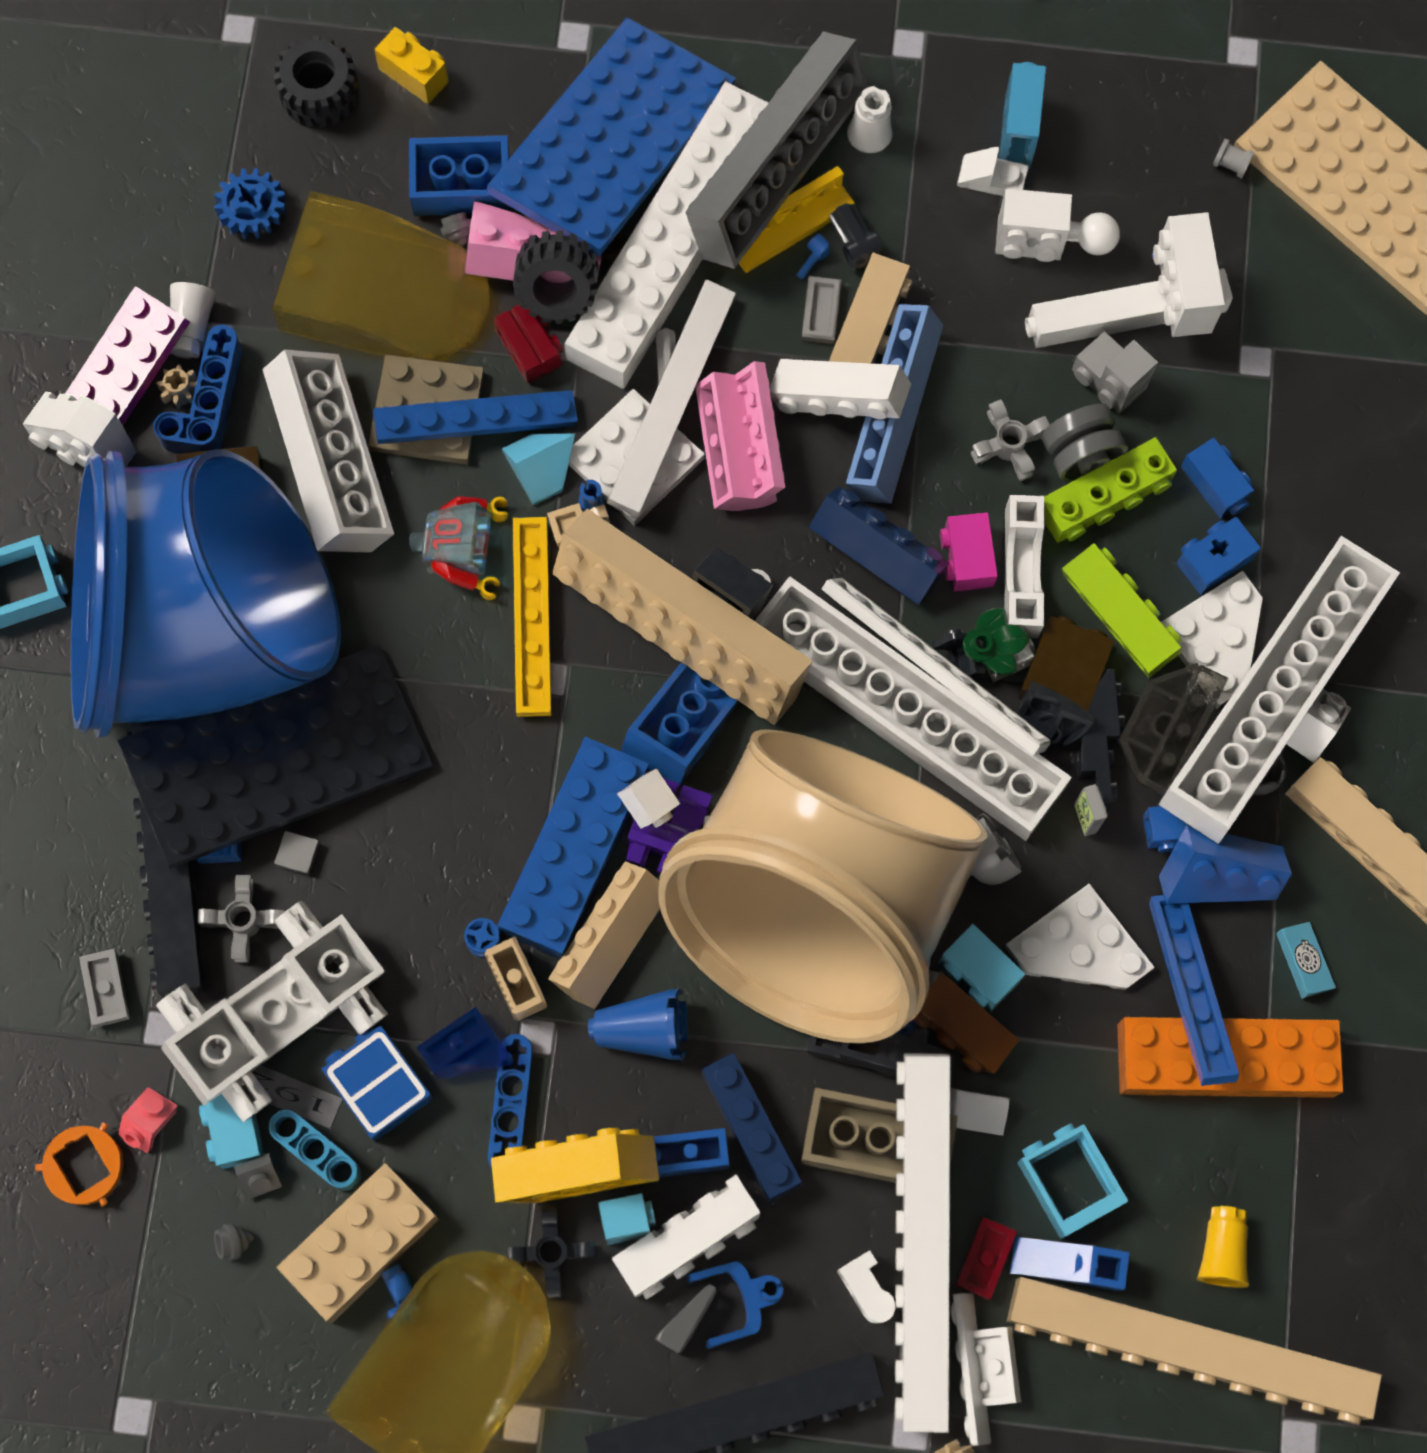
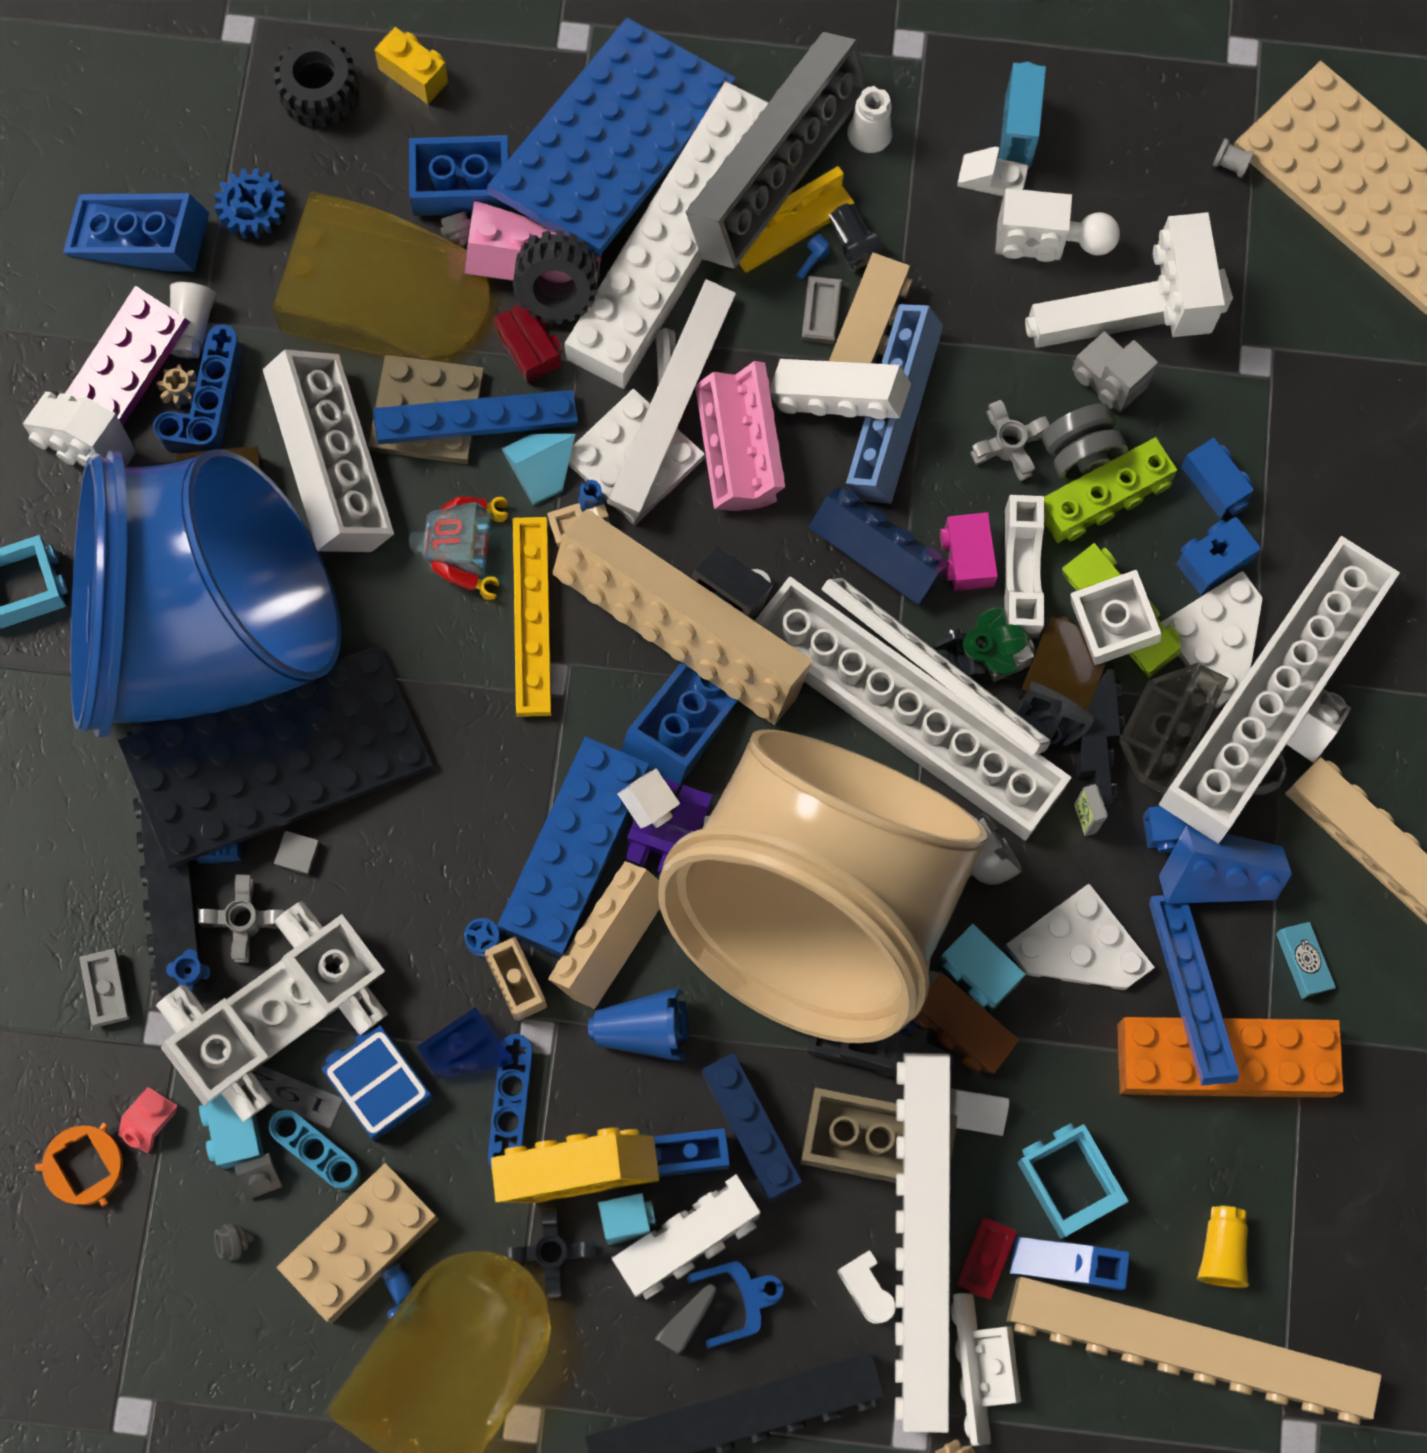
none -> blue slope [63,193,210,272]
none -> blue plate [166,949,210,991]
none -> white brick [1070,570,1161,666]

